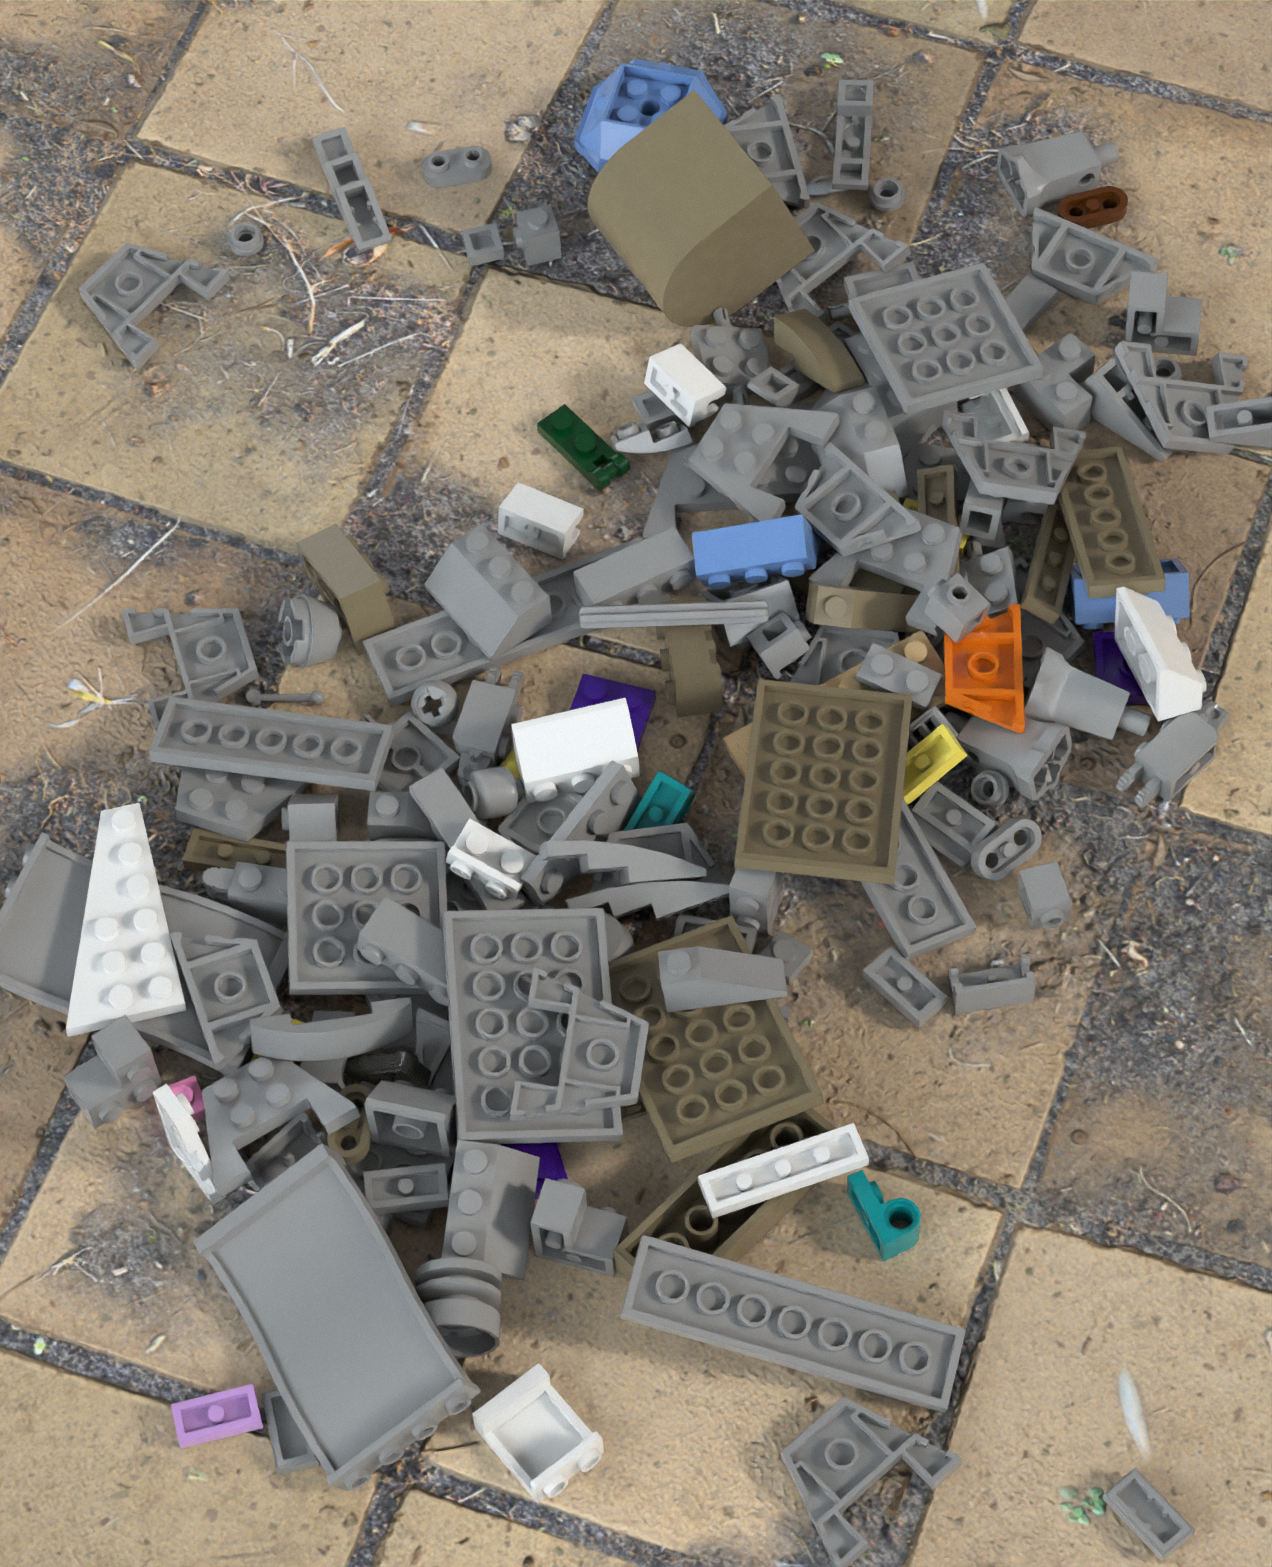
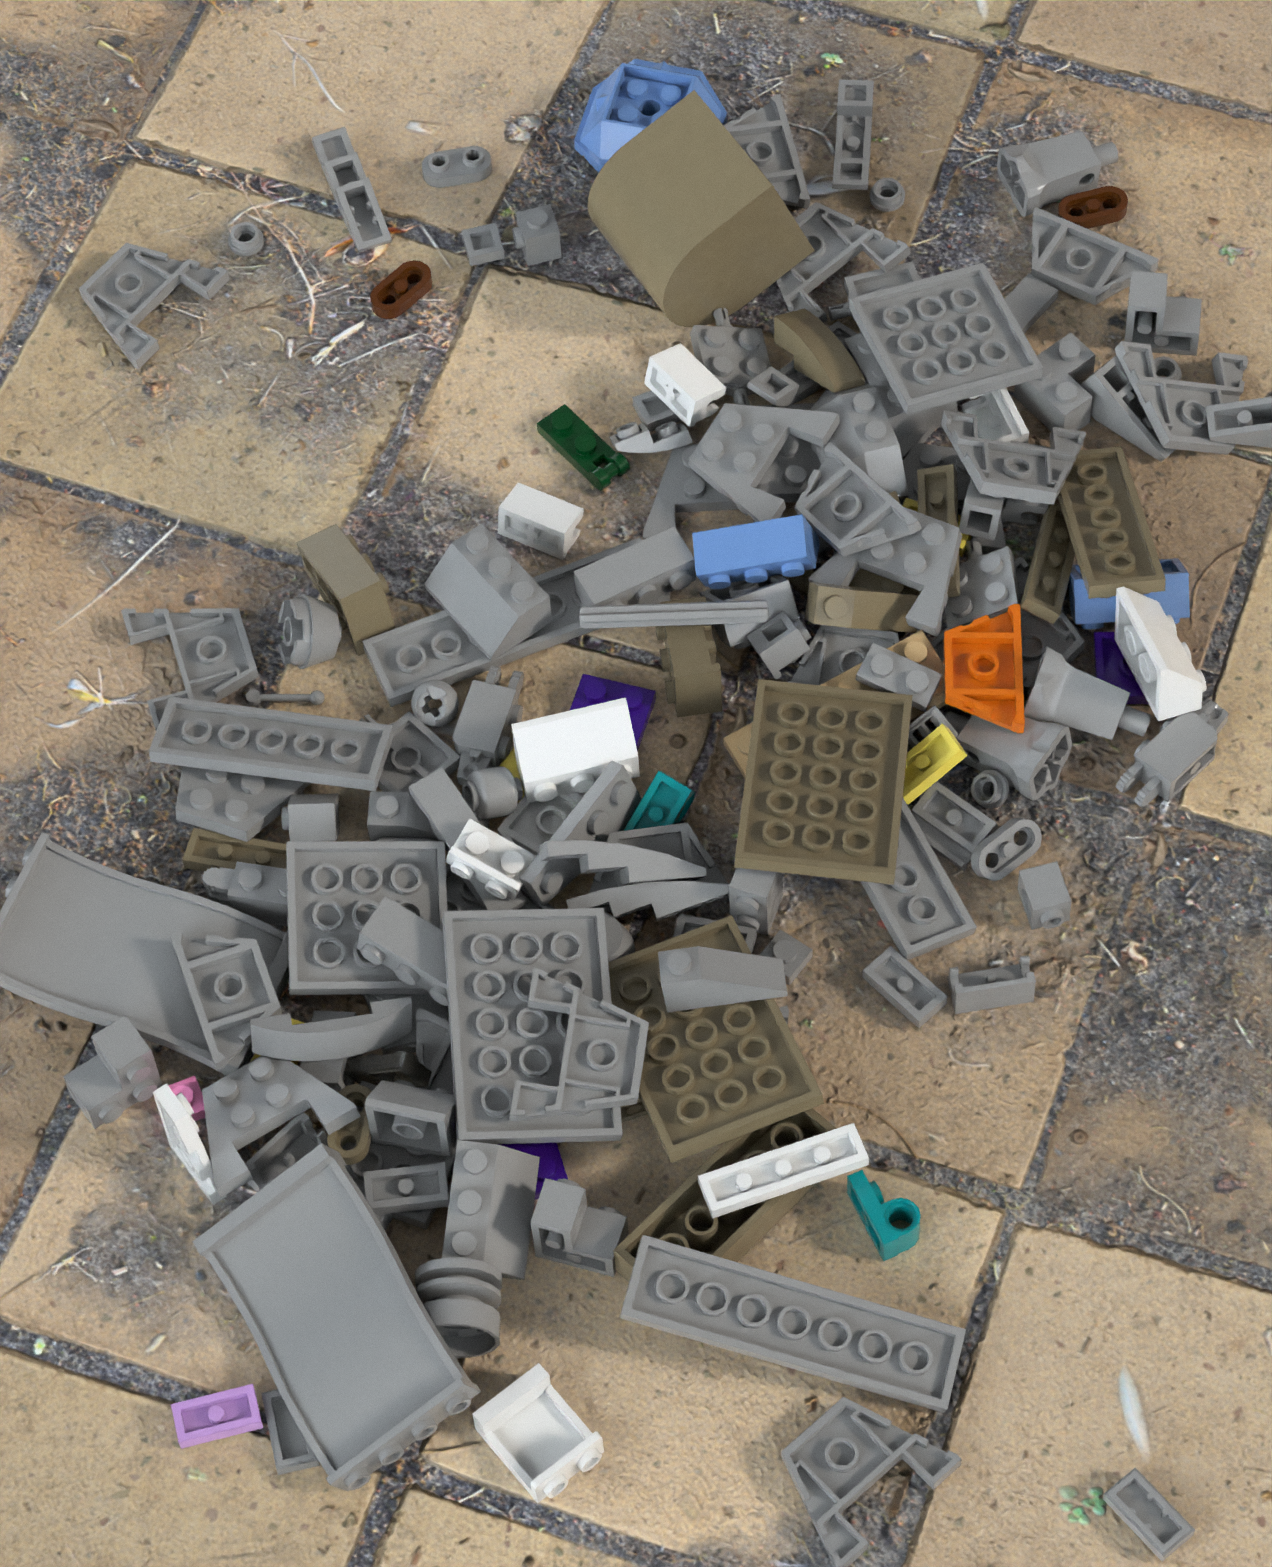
white wing [66,803,186,1037] -> none
light grey brick [924,573,991,644] -> none
none -> reddish brown plate [370,260,432,319]

